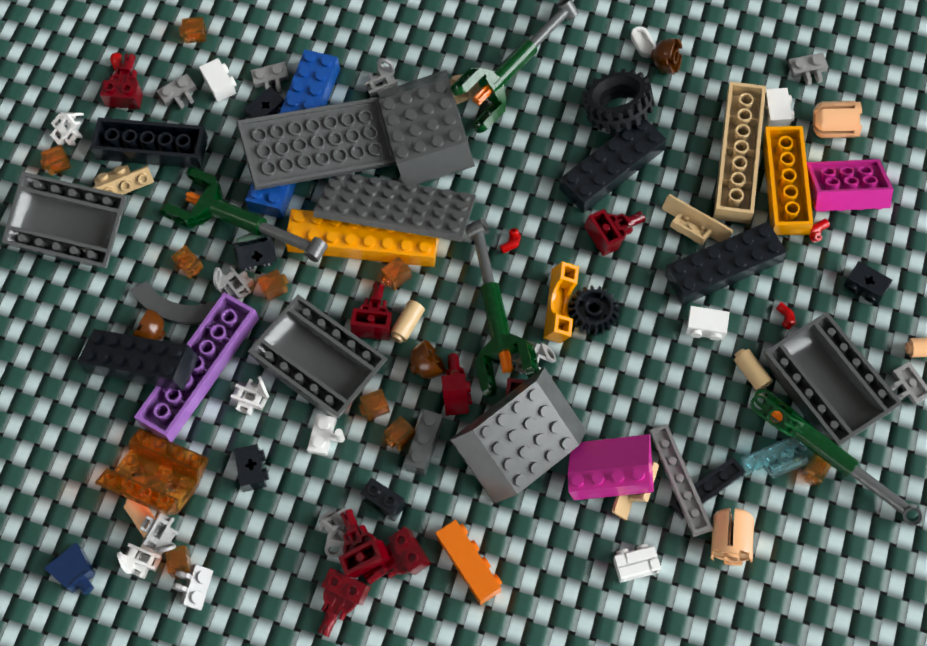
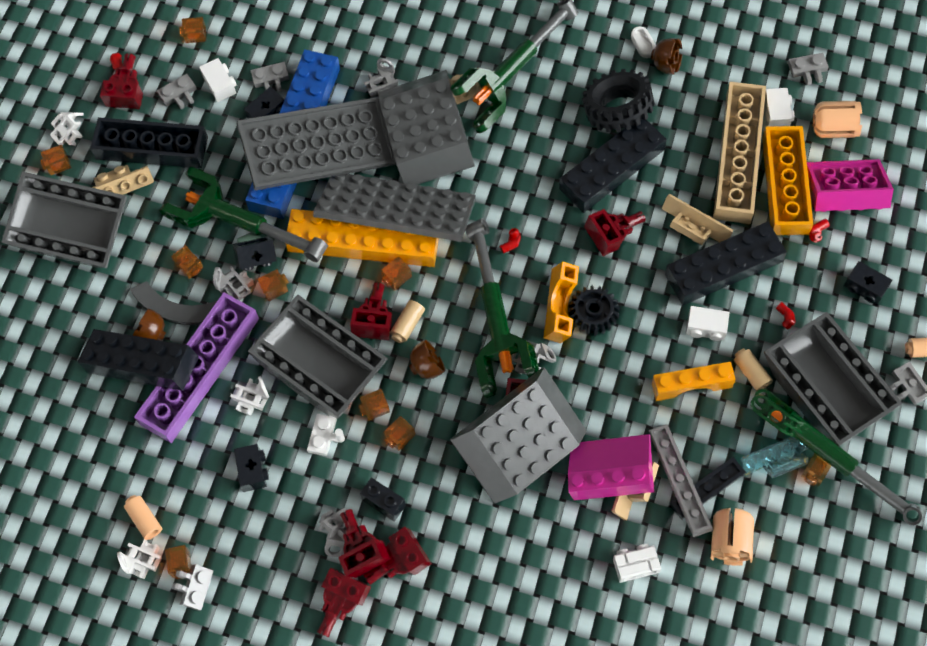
dark blue torso [45,543,95,595] -> none
clear orange slope [95,428,209,516] -> none
light grey piece [140,512,179,553] -> none
dark grey brick [405,409,444,476] -> none
orange brick [435,520,502,605] -> none
dark red brick [441,353,472,416] -> none
none -> light orange arch [652,362,736,401]

